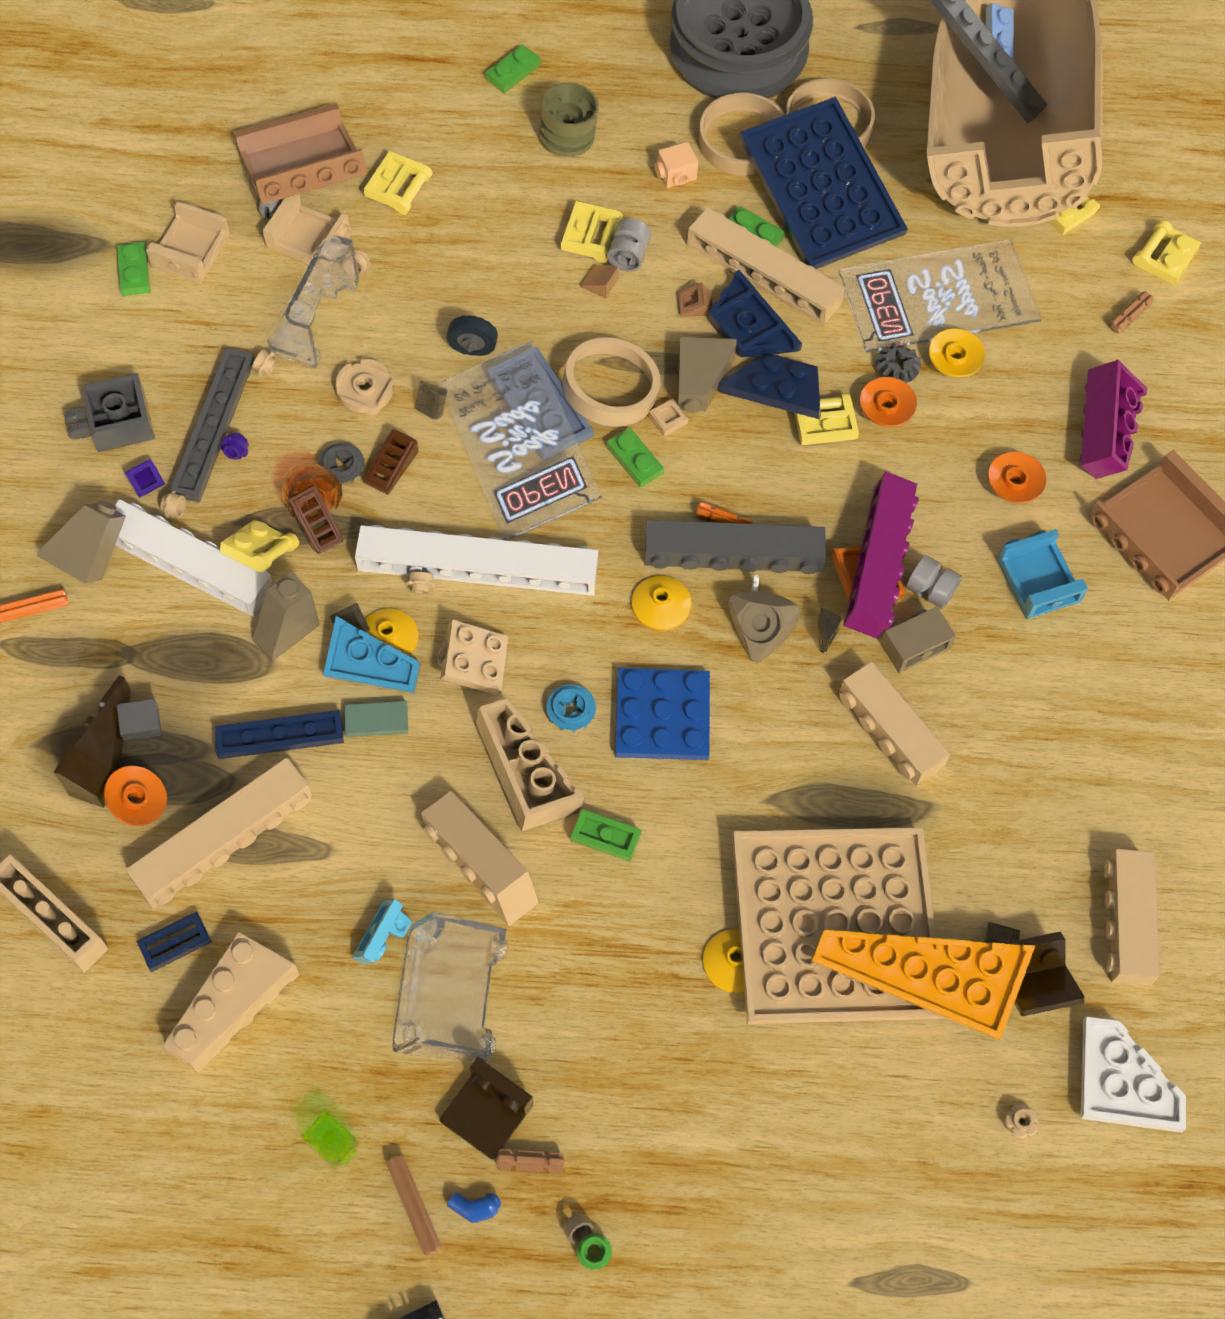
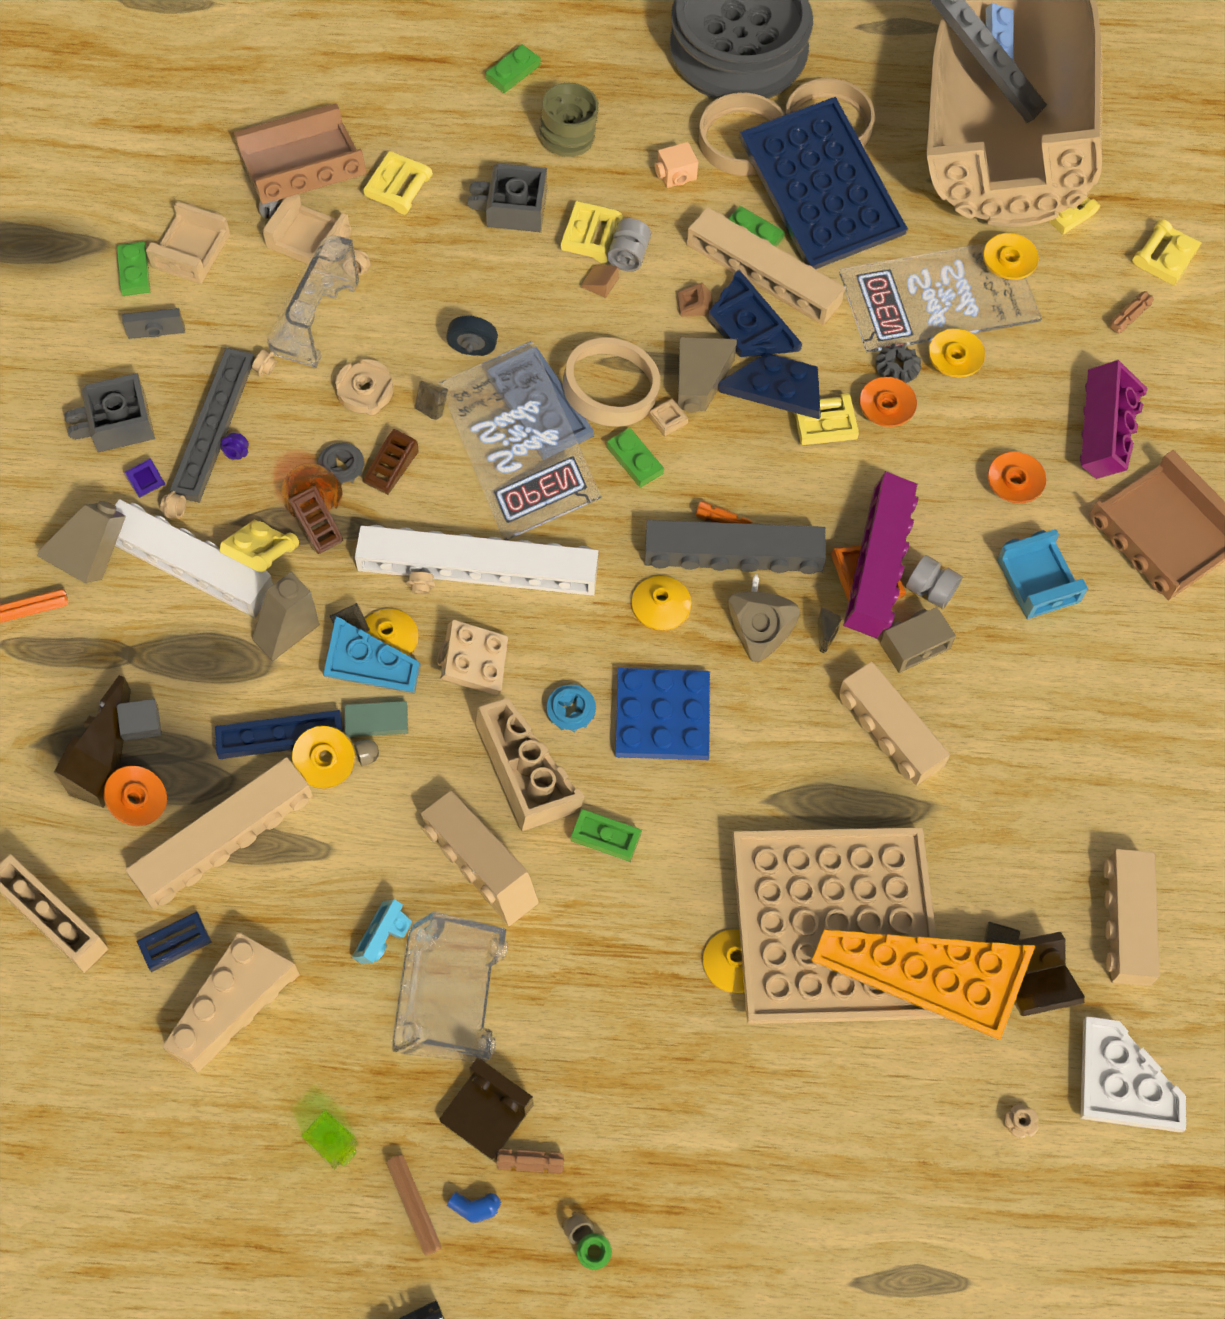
none -> dark grey plate [122,308,185,339]
none -> yellow dish [292,726,355,789]
none -> dark tan hinge [354,739,379,766]
none -> dark grey hinge [467,163,547,232]
none -> yellow dish [983,233,1039,280]

